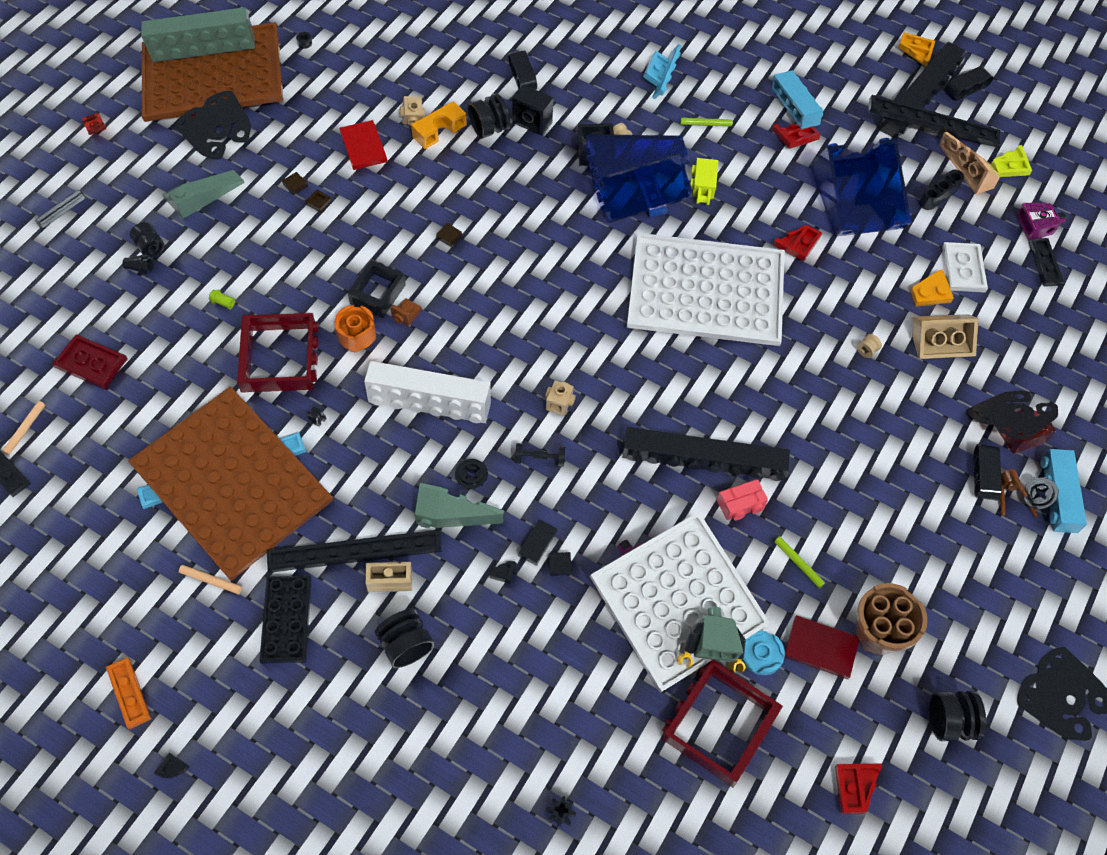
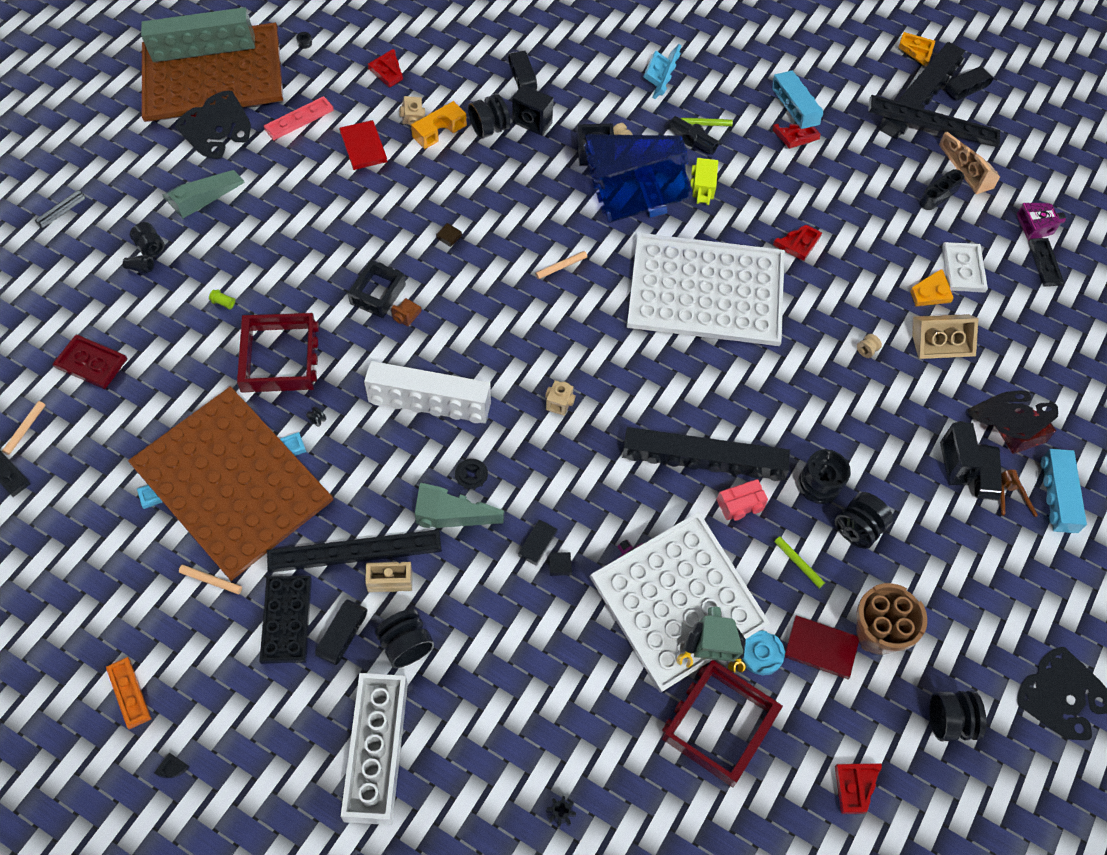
clear red plate [81,113,106,135] -> none
dark brown tile [282,172,308,195] -> none
dark brown tile [306,189,332,213] -> none
orange brick [334,305,376,353] -> none
black tile [490,561,517,584] -> none
black wheel [515,443,566,467] -> none
clear blue windscreen [810,138,912,237] -> none
neon yellow wing [991,145,1032,177] -> none
gear [1024,478,1059,510] -> none
none -> coral tile [264,96,334,141]
none -> black beam [315,599,368,665]
none -> white brick [341,673,408,825]
none -> red wing [368,49,403,88]
none -> light nougat bar [535,251,587,279]
none -> black piece [668,116,719,155]
none -> black wheel [798,449,851,504]
none -> black wheel [835,492,893,549]
none -> black window [940,421,983,485]

